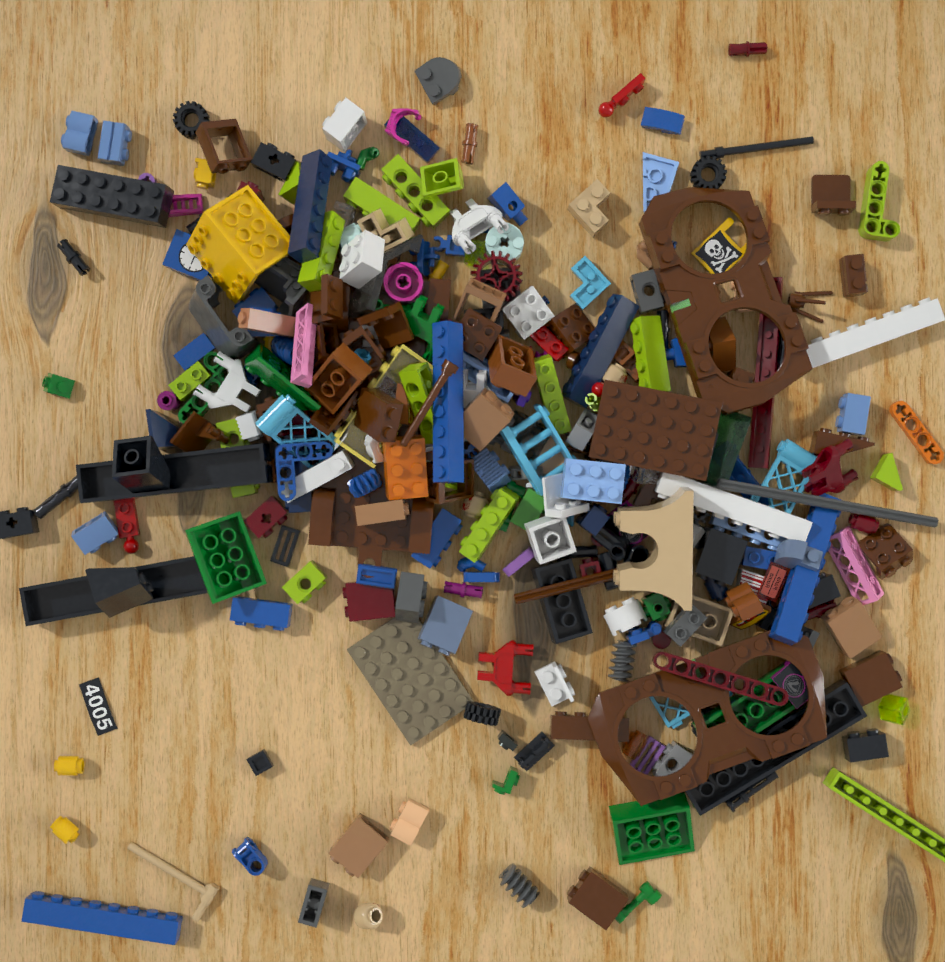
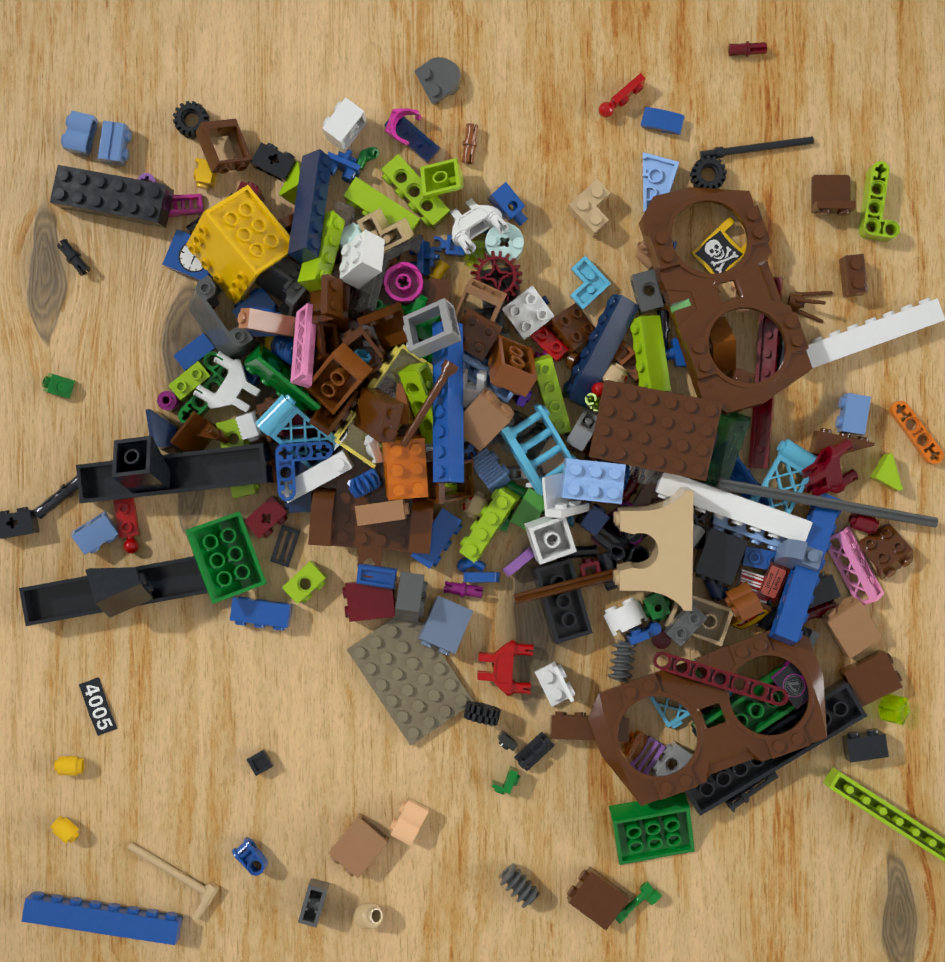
none -> light grey window [403,298,461,359]

